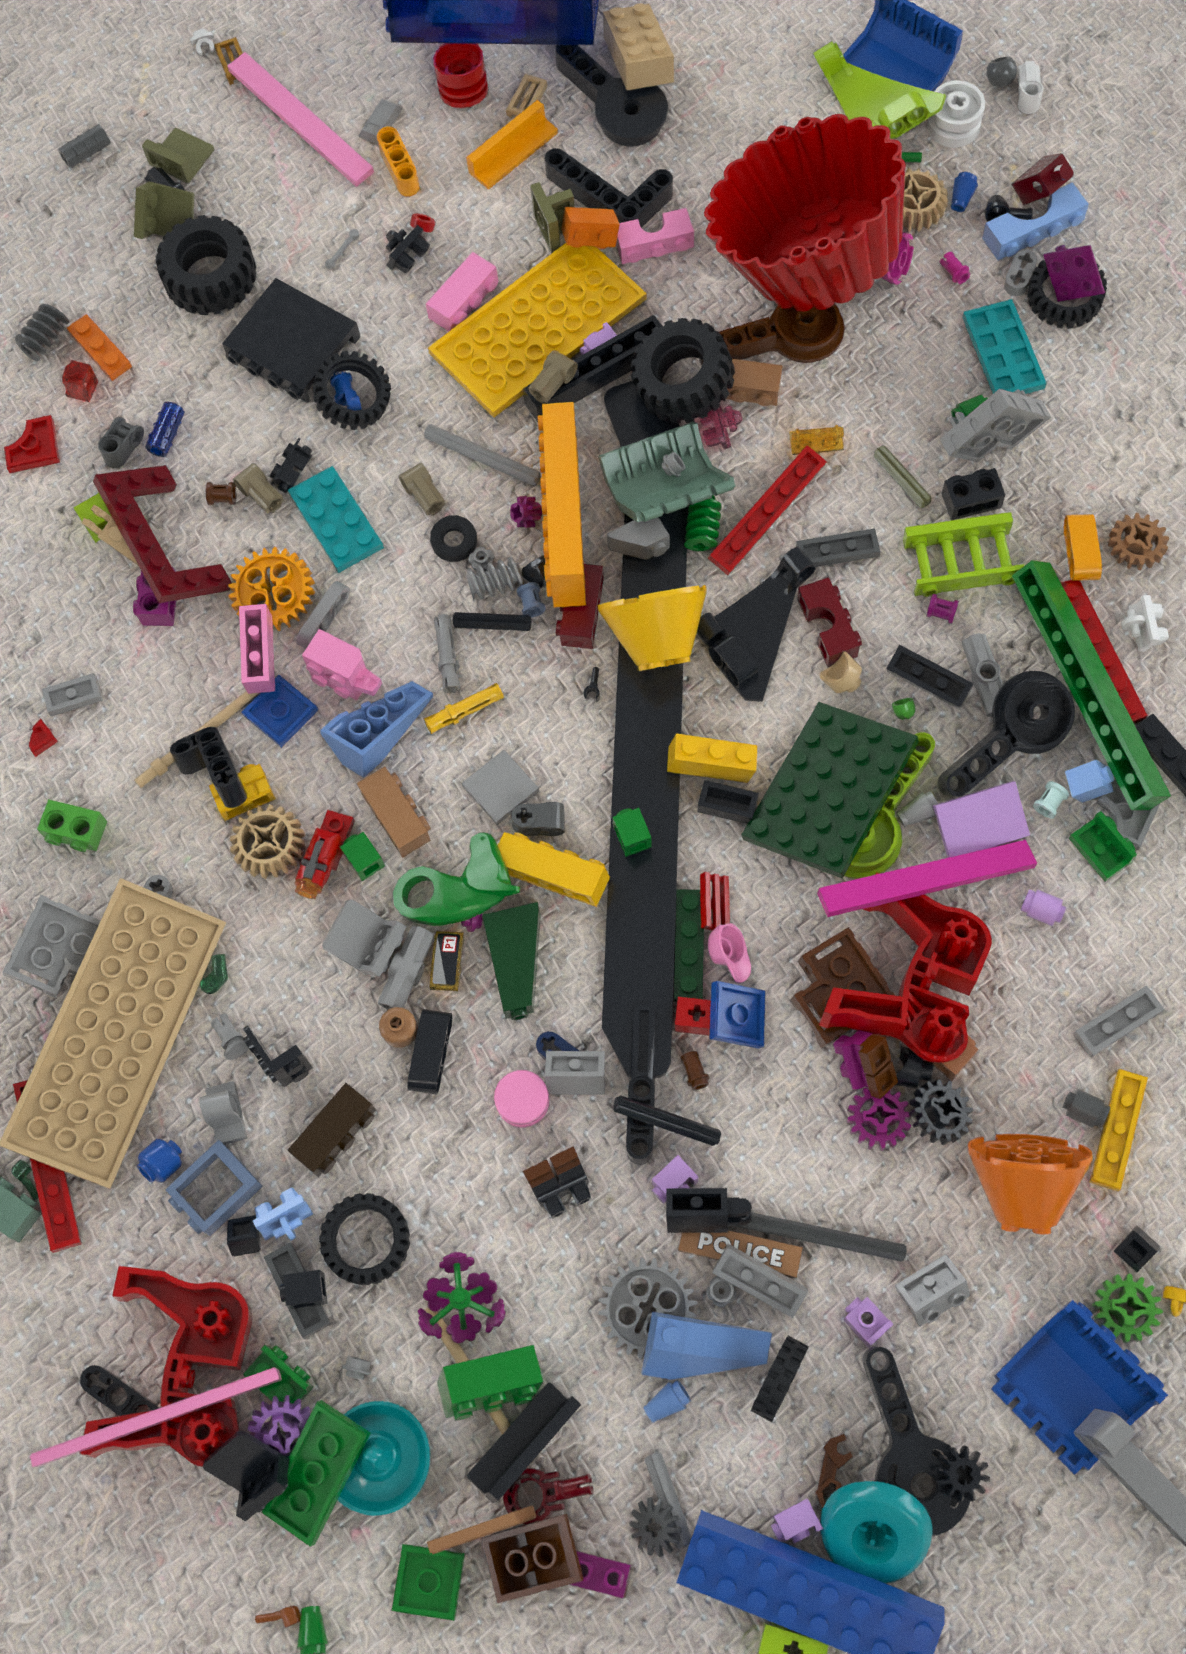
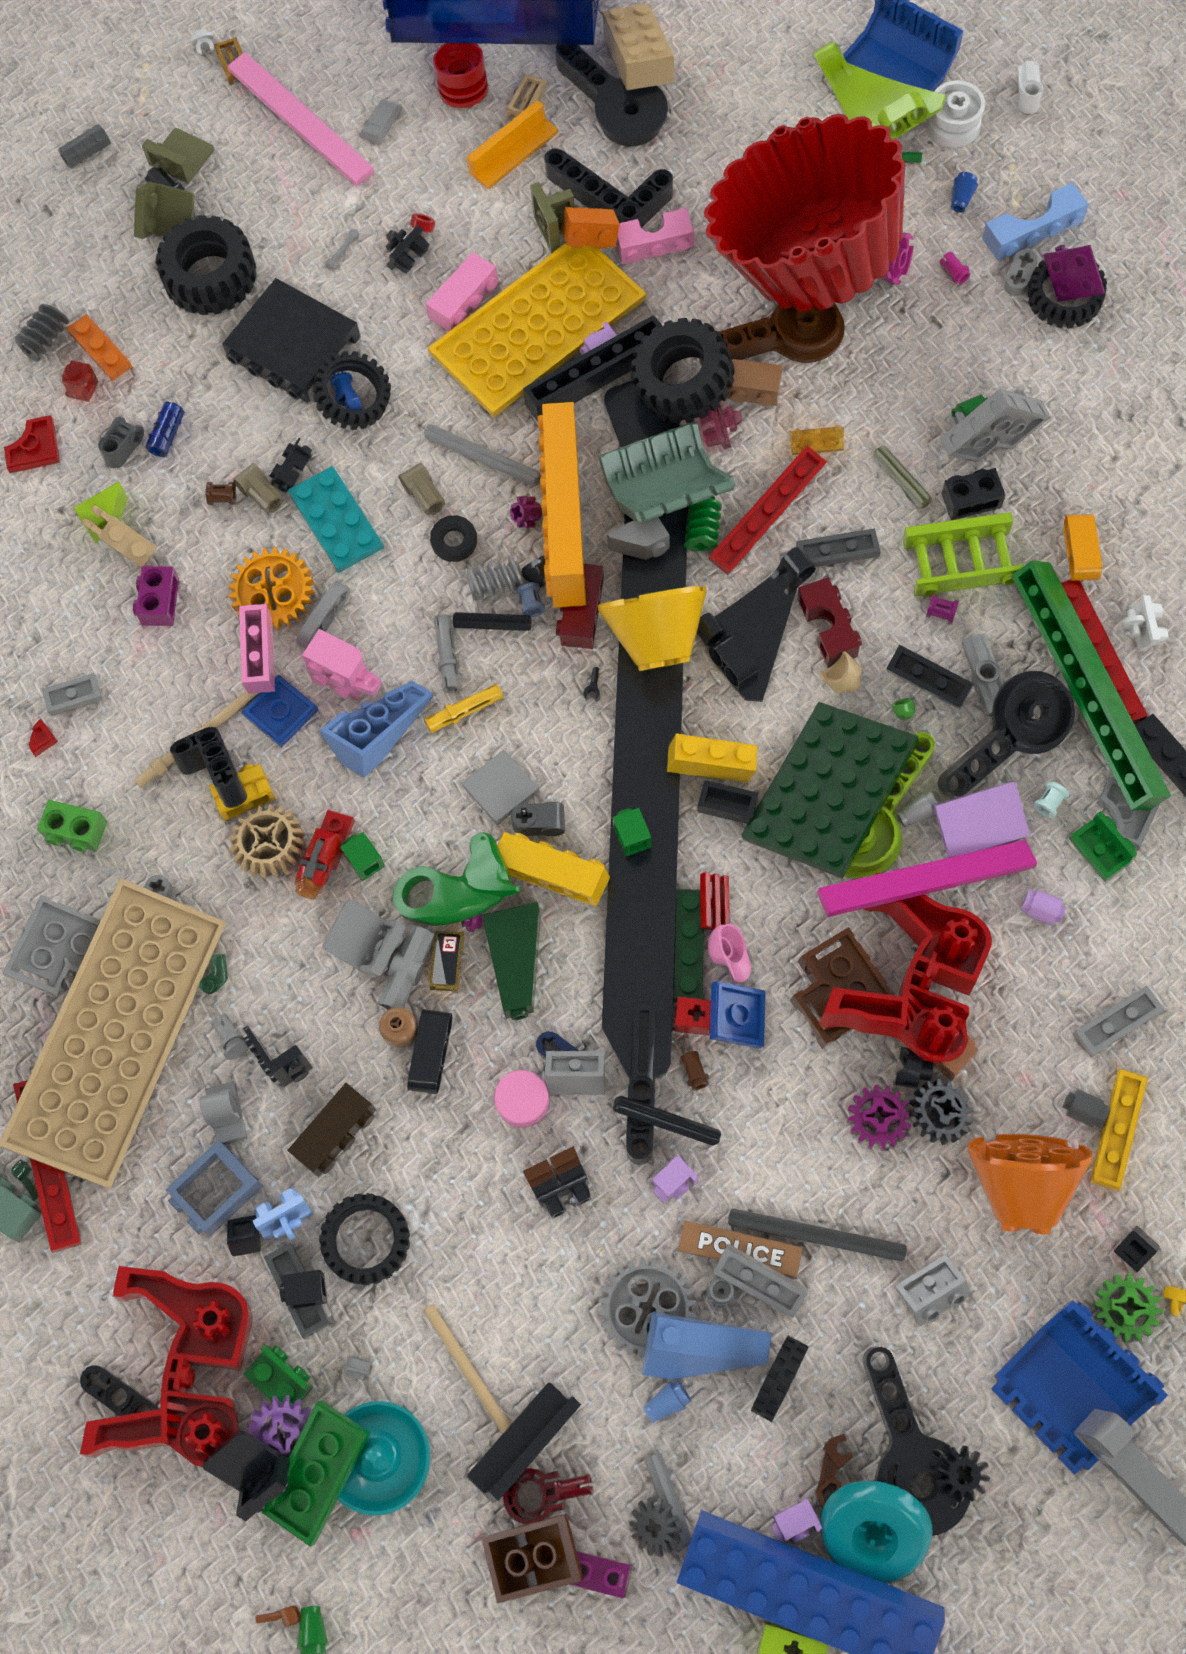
bright pink tile [30,1368,282,1467] -> none
dark red plate [93,465,232,603] -> none
blue head [137,1139,182,1183] -> none
medium nougat brick [357,767,431,858] -> none
light orange beam [377,126,420,197] -> none
green plate [392,1544,466,1621] -> none
magenta plant [418,1252,506,1344] -> none
medium nougat tile [427,1505,536,1554] -> none
green brick [437,1345,543,1421] -> none
light grey plate [469,547,495,572] -> none
dark tan piece [528,350,578,403] -> none
light grey plate [662,452,685,477] -> none
black hinge [666,1188,752,1233] -> none
hips [833,1030,898,1099] -> none
lavender brick [843,1297,893,1348] -> none
tan gear [903,167,948,232] -> none
teal plate [962,299,1047,394] -> none
black bar [985,195,1033,222] -> none
dark grey piece [986,56,1017,88] -> none
dark red torso [1011,153,1074,205] -> none
light blue brick [1065,760,1114,803] -> none
medium nougat gear [1108,513,1169,570] -> none

